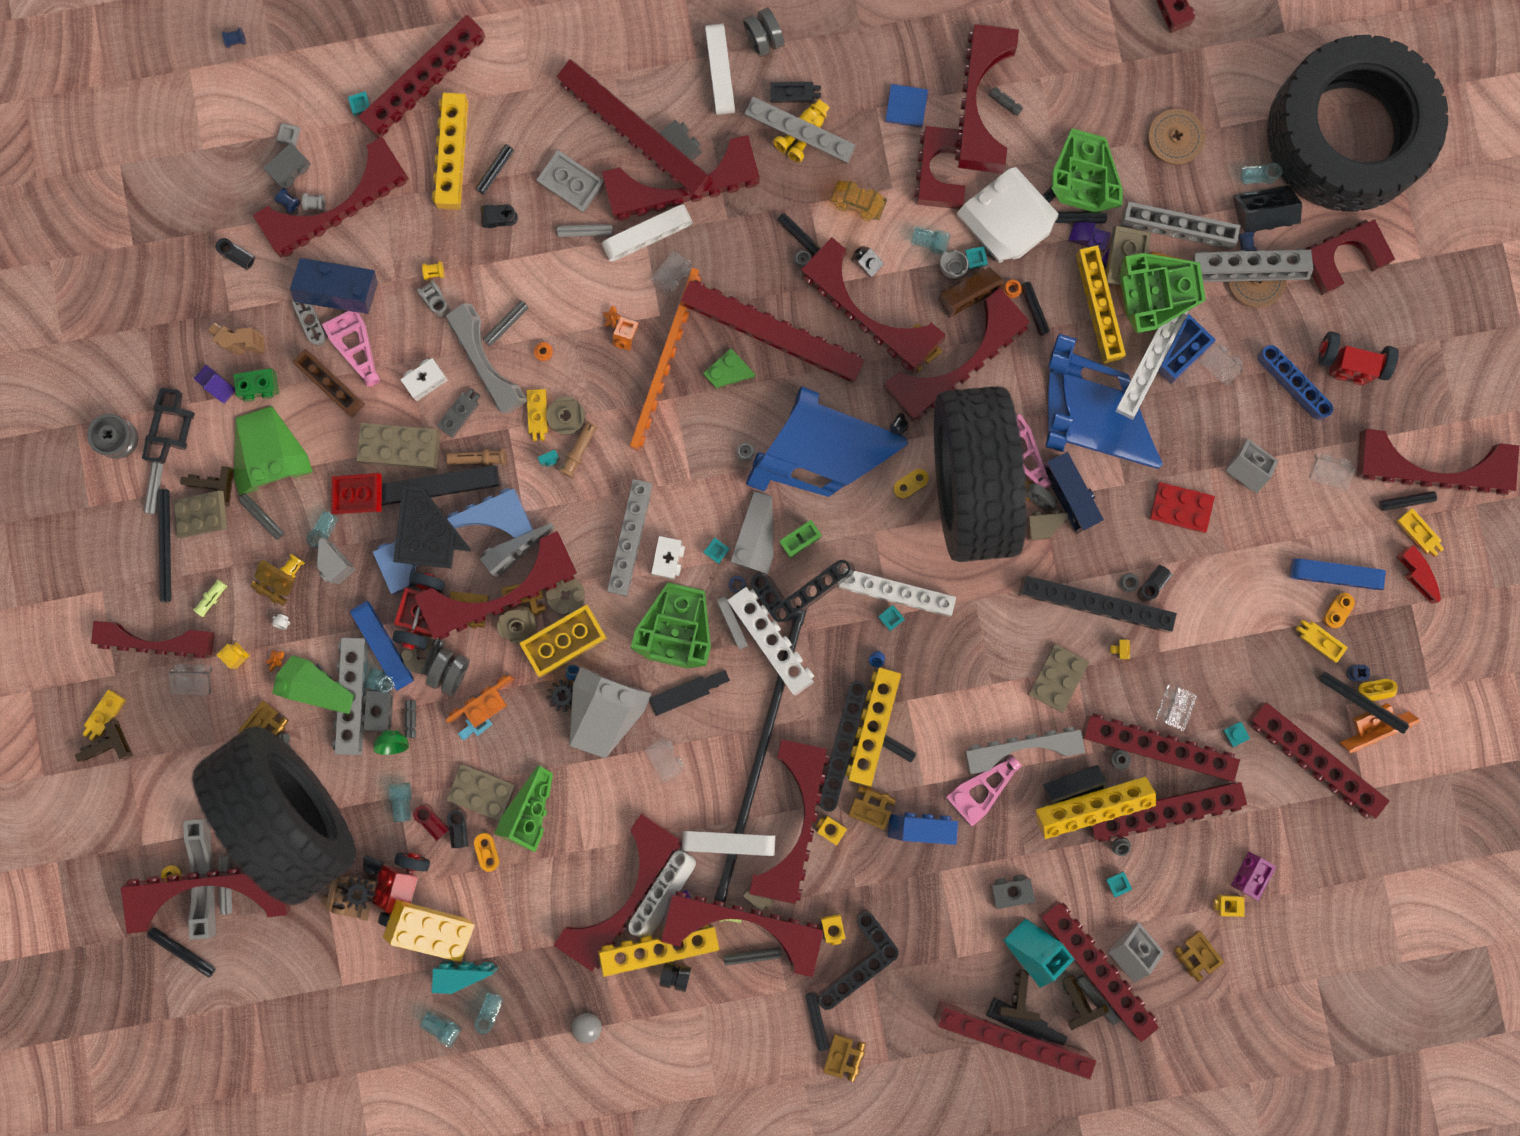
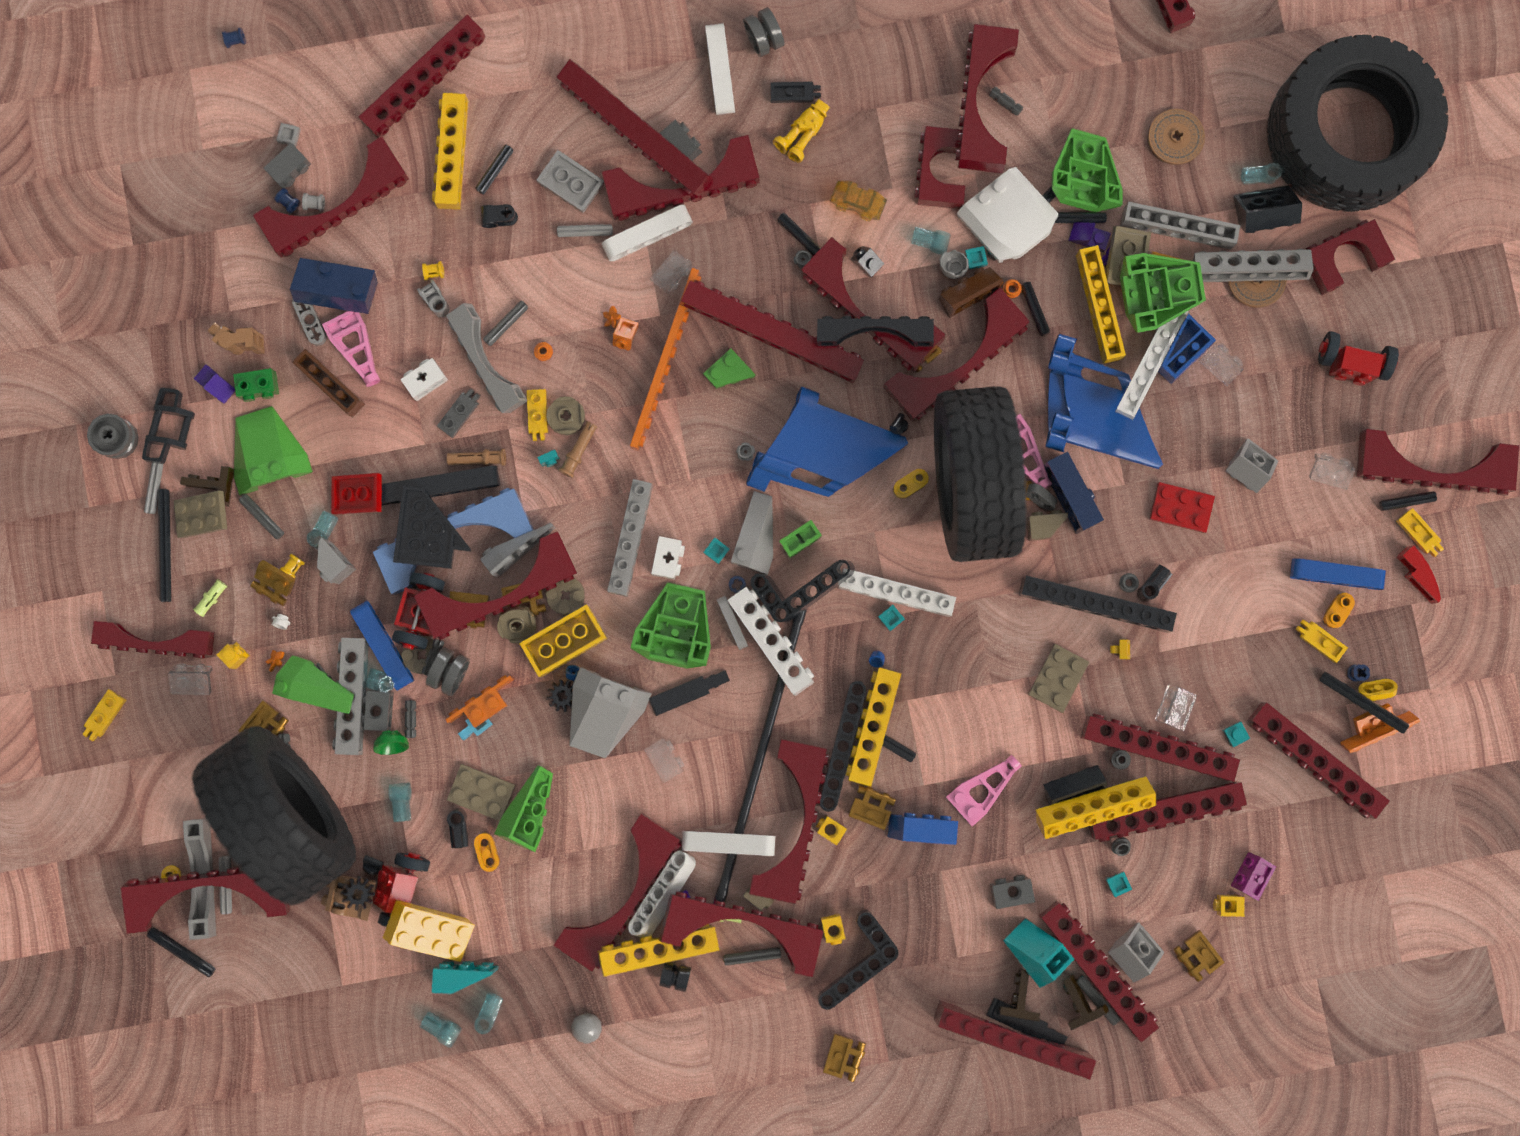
dark brown bracket [75,721,133,762] -> none
black piece [215,238,256,270] -> none
teal plate [348,91,370,117] -> none
dark tan brick [357,423,441,470] -> none
dark red piece [413,804,449,841] -> none
light grey arch [745,97,856,164] -> none
black axle [805,992,829,1051] -> none
blue tile [885,84,928,128] -> none
light grey arch [964,727,1085,774] -> none
dark blue bush [1238,232,1257,251] -> none
blue beam [1257,345,1334,420] -> none
none -> black arch [817,316,934,347]

